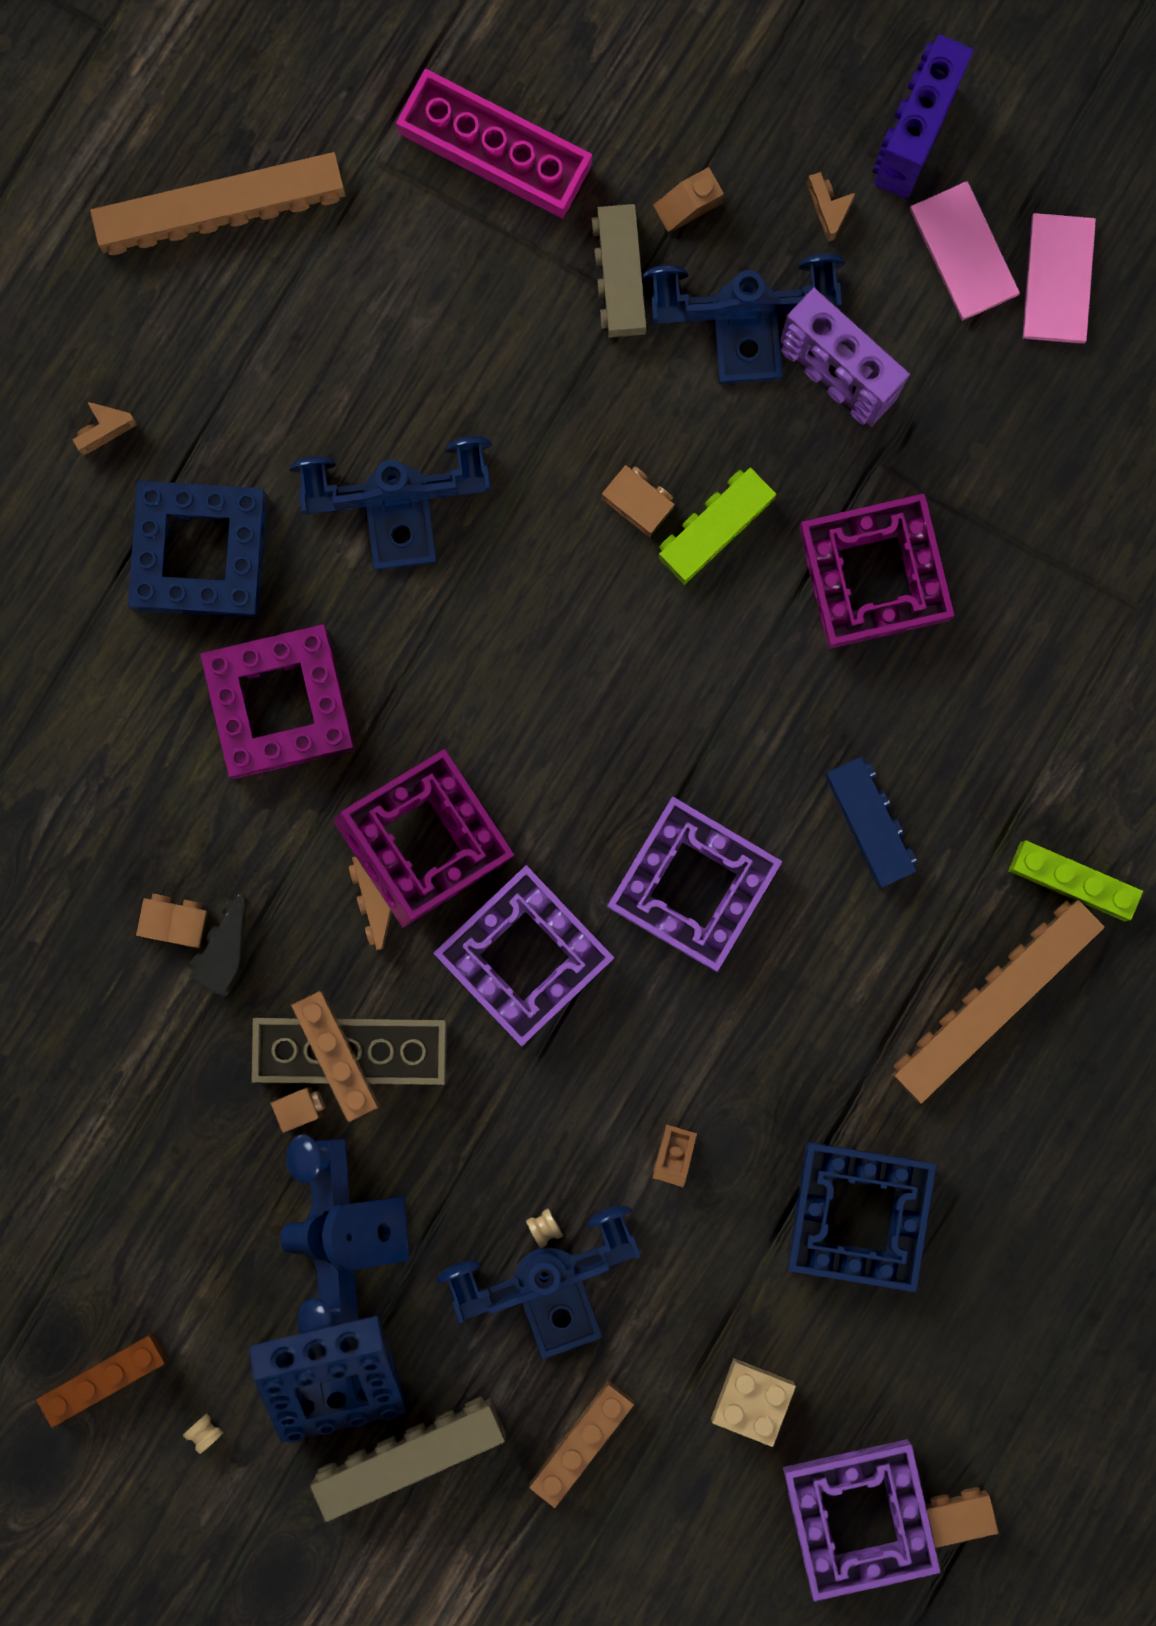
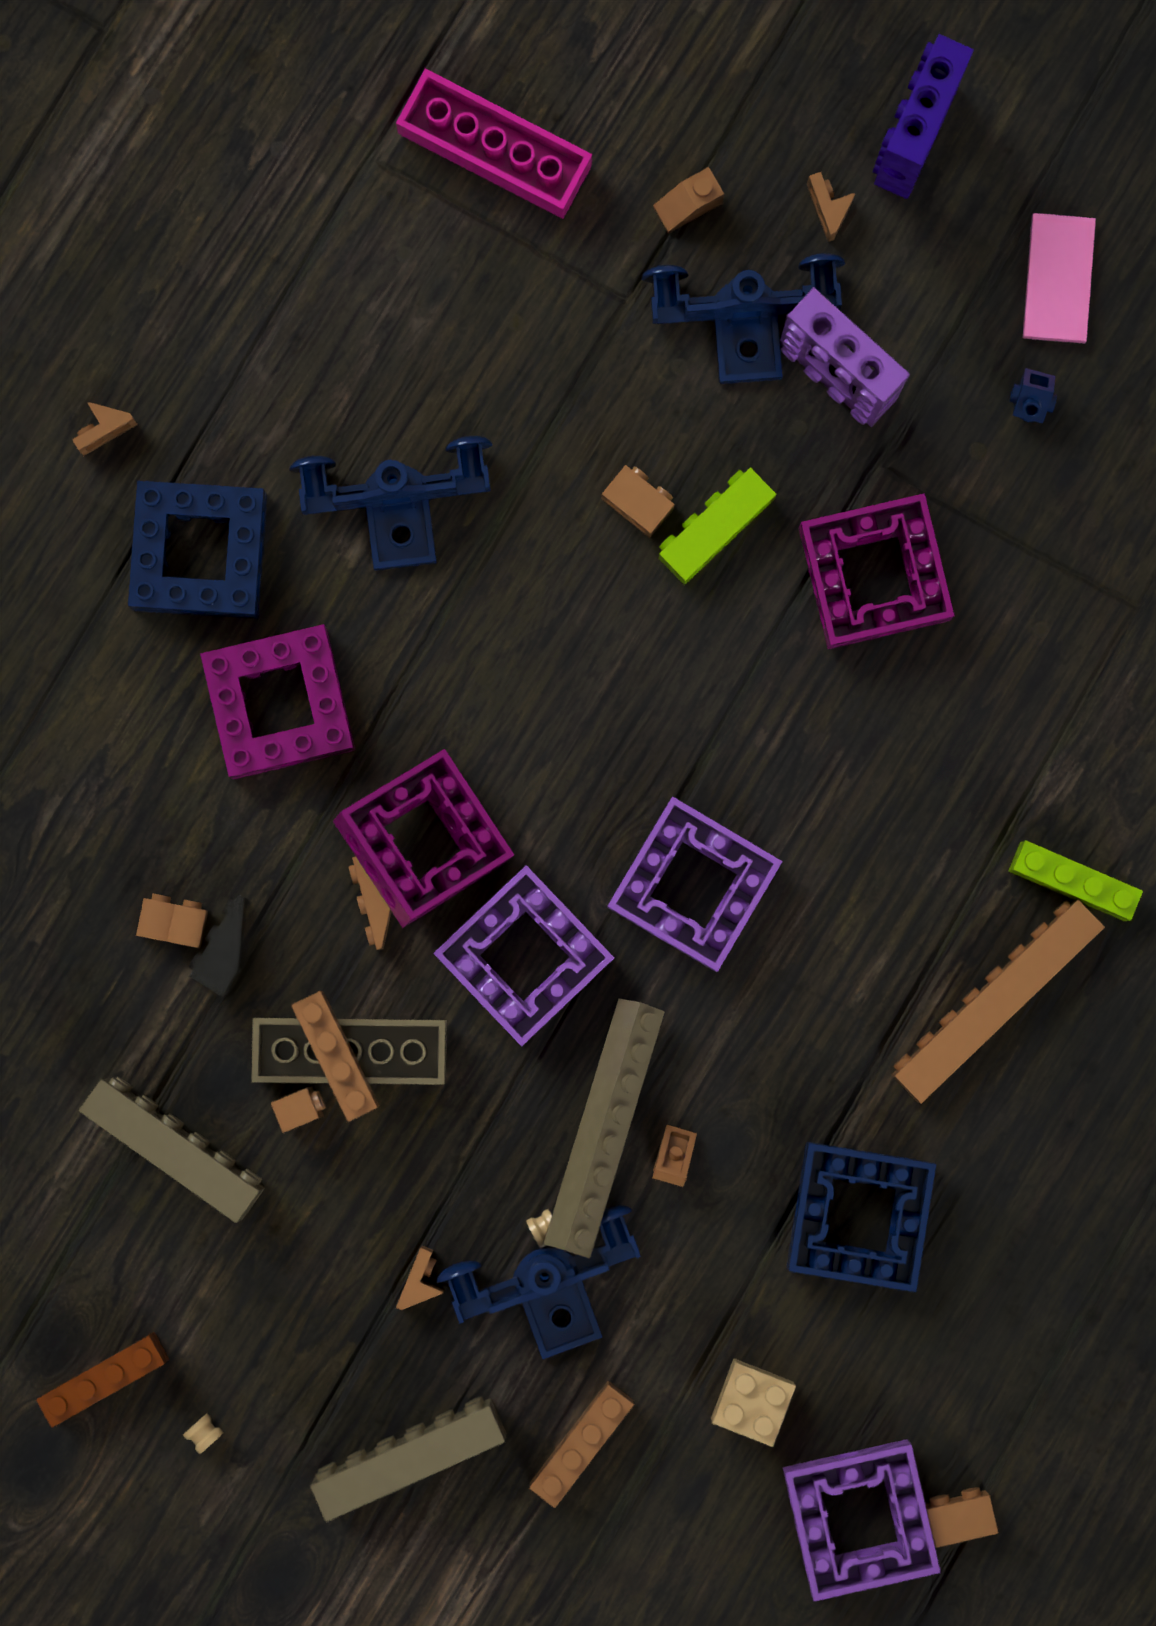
medium nougat brick [90,152,345,255] -> none
dark blue brick [249,1316,407,1443] -> none
dark blue piece [280,1135,409,1334] -> none
dark tan brick [592,204,646,338] -> none
dark blue brick [824,757,918,889] -> none
bright pink tile [910,181,1020,321] -> none
none -> dark tan brick [79,1076,265,1223]
none -> medium nougat slope [396,1246,445,1310]
none -> dark tan brick [543,999,665,1258]
none -> dark blue brick [1009,368,1057,424]

